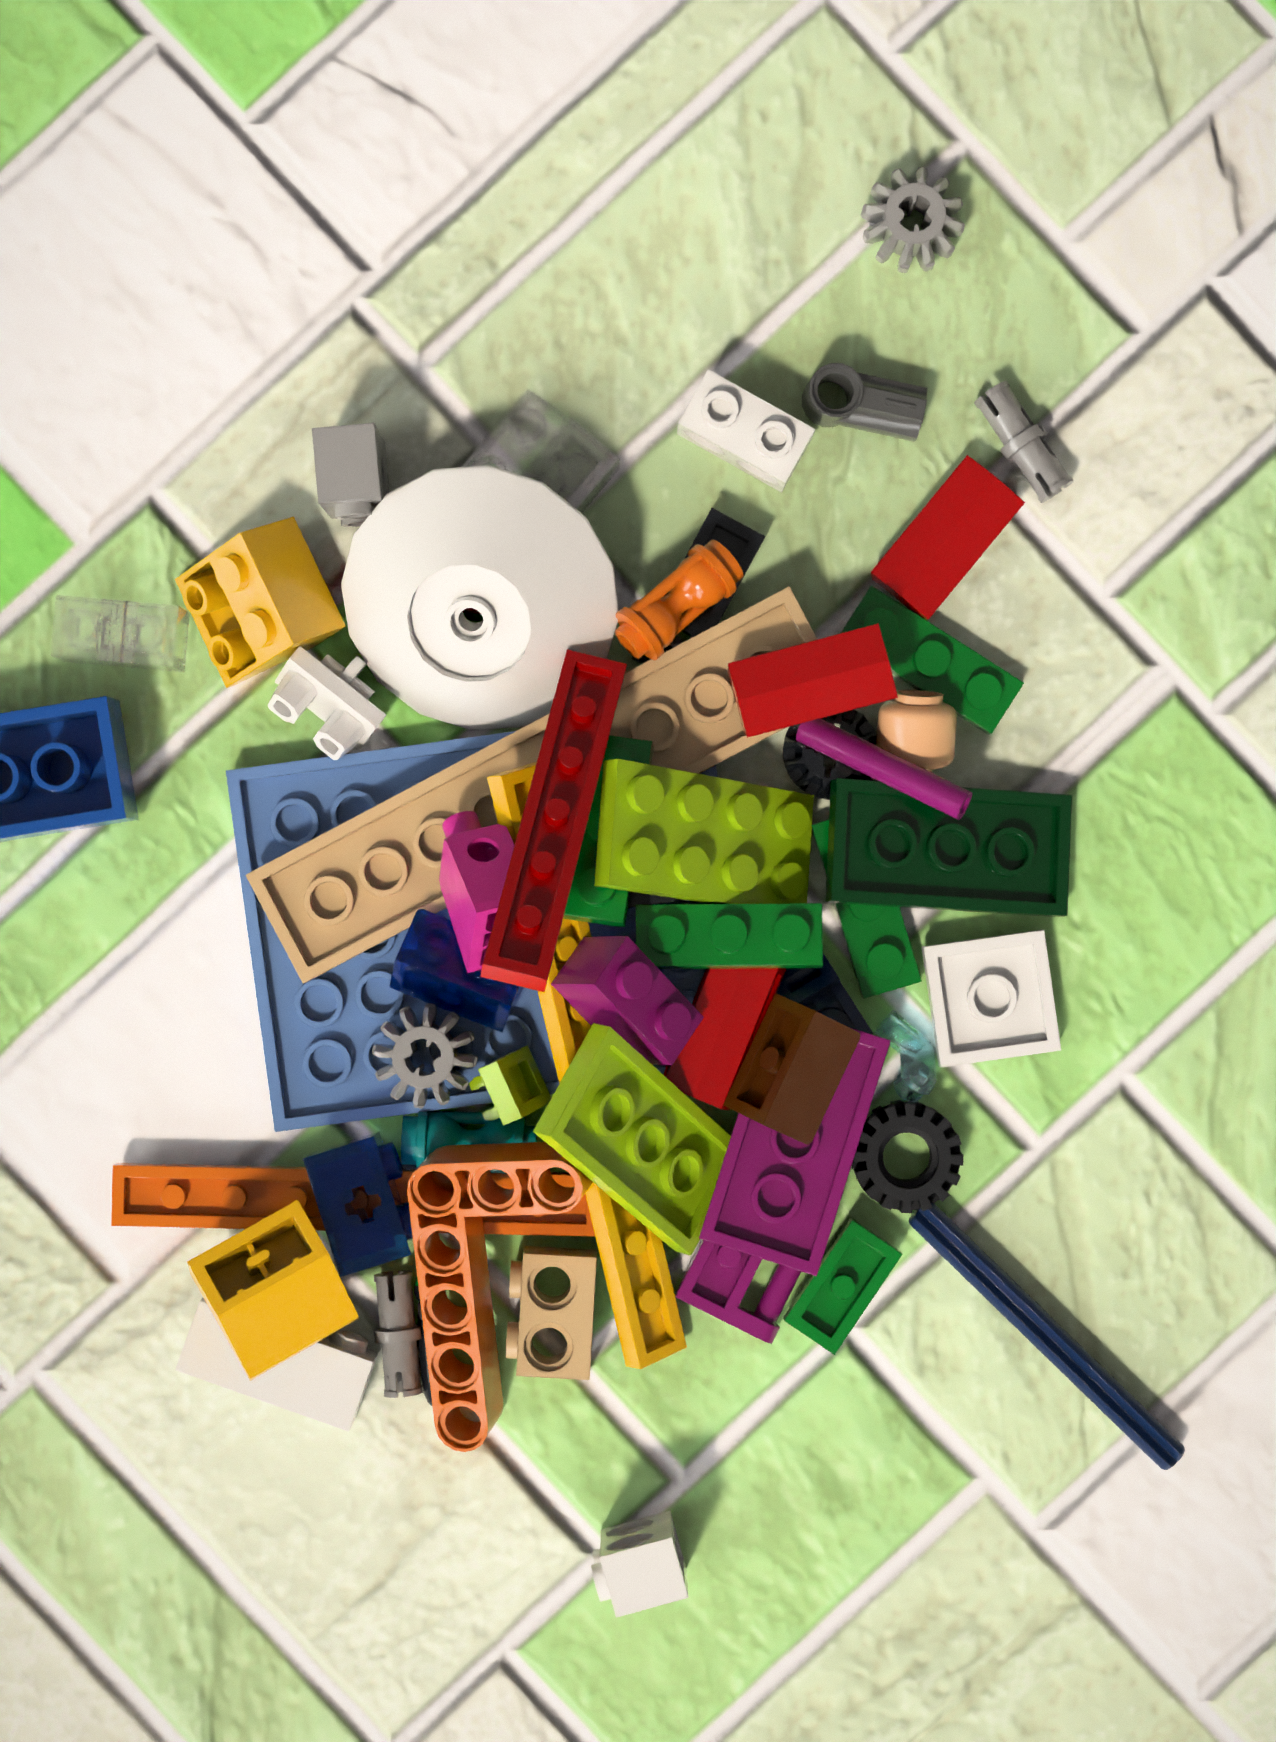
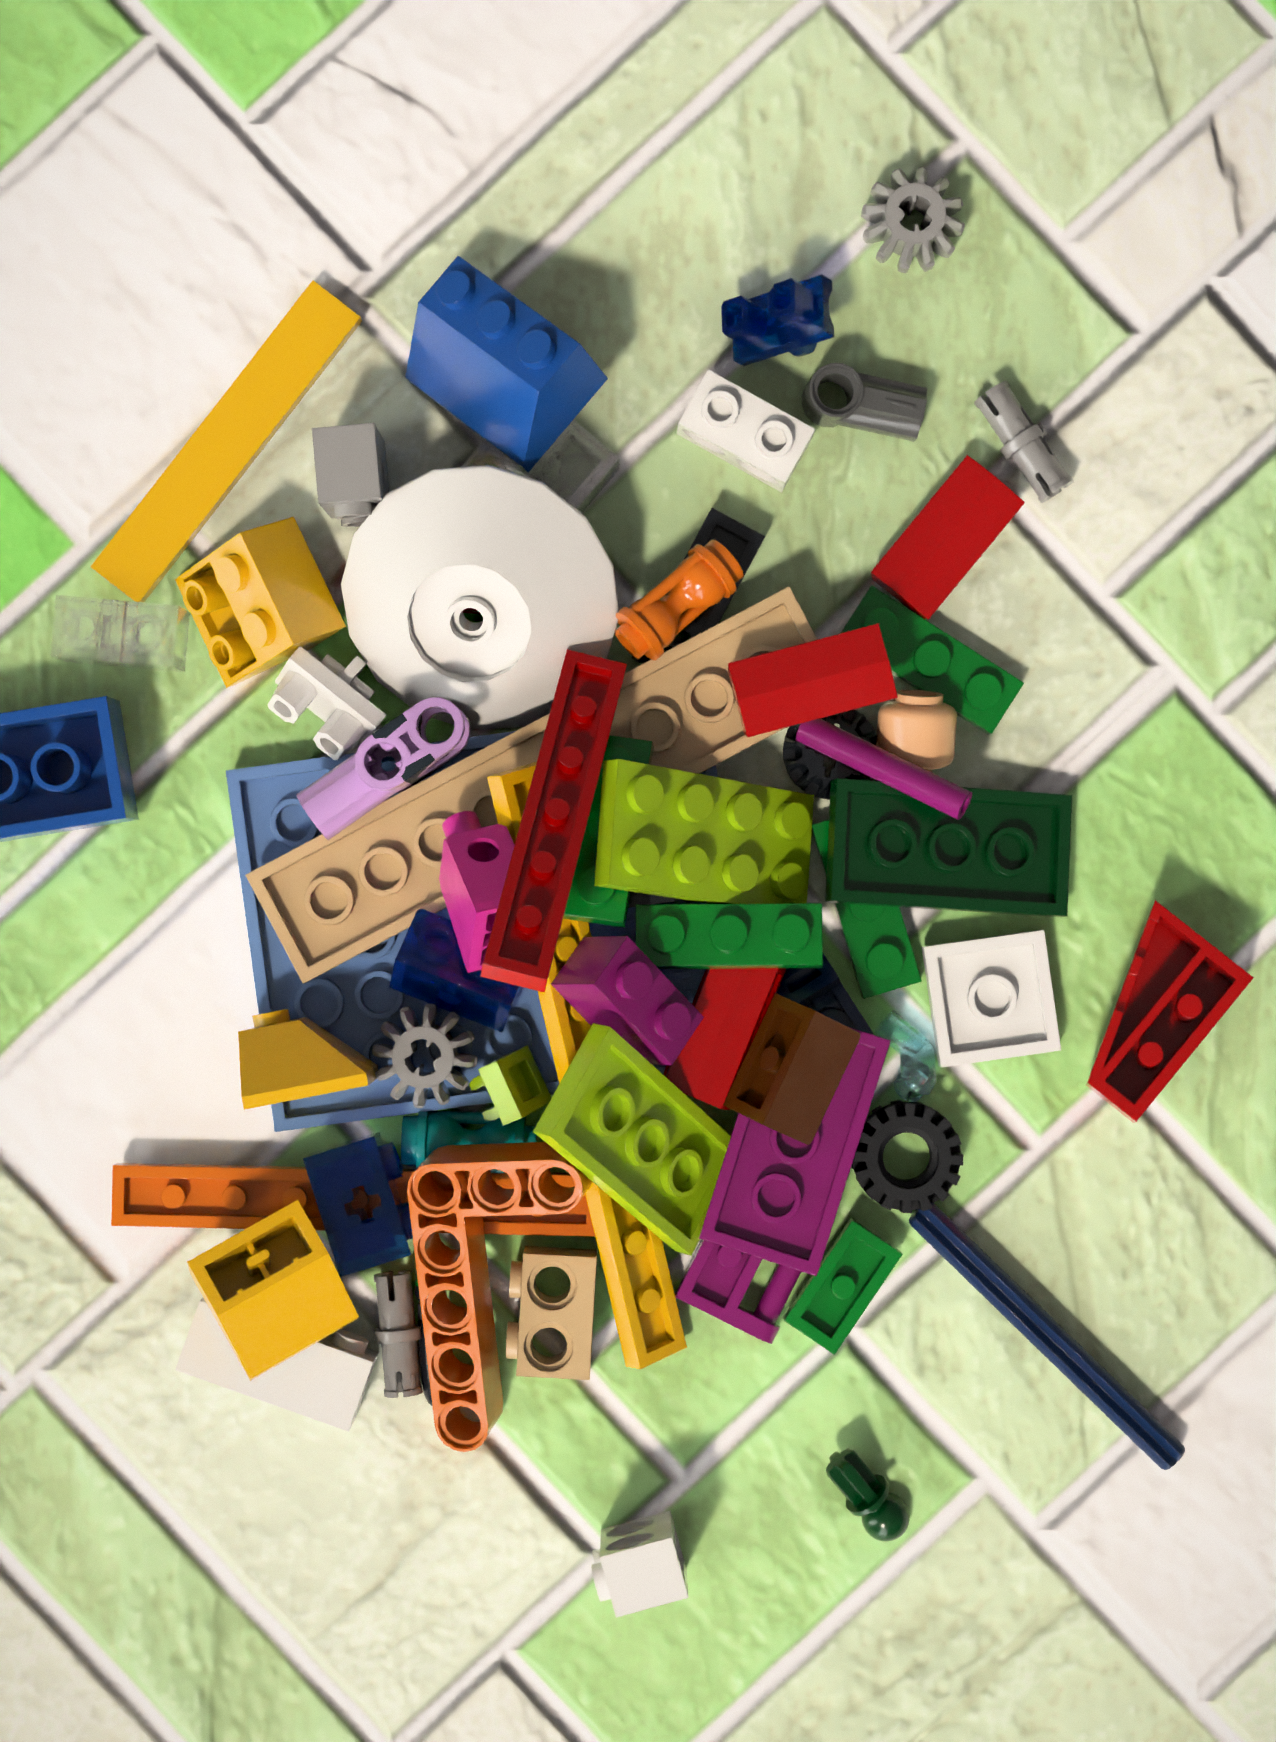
none -> yellow tile [90,280,362,606]
none -> yellow slope [238,1009,378,1110]
none -> lavender connector [296,697,470,840]
none -> blue slope [405,256,608,473]
none -> clear blue hips [721,274,834,366]
none -> dark green axle [826,1448,910,1541]
none -> red wedge [1086,900,1254,1123]

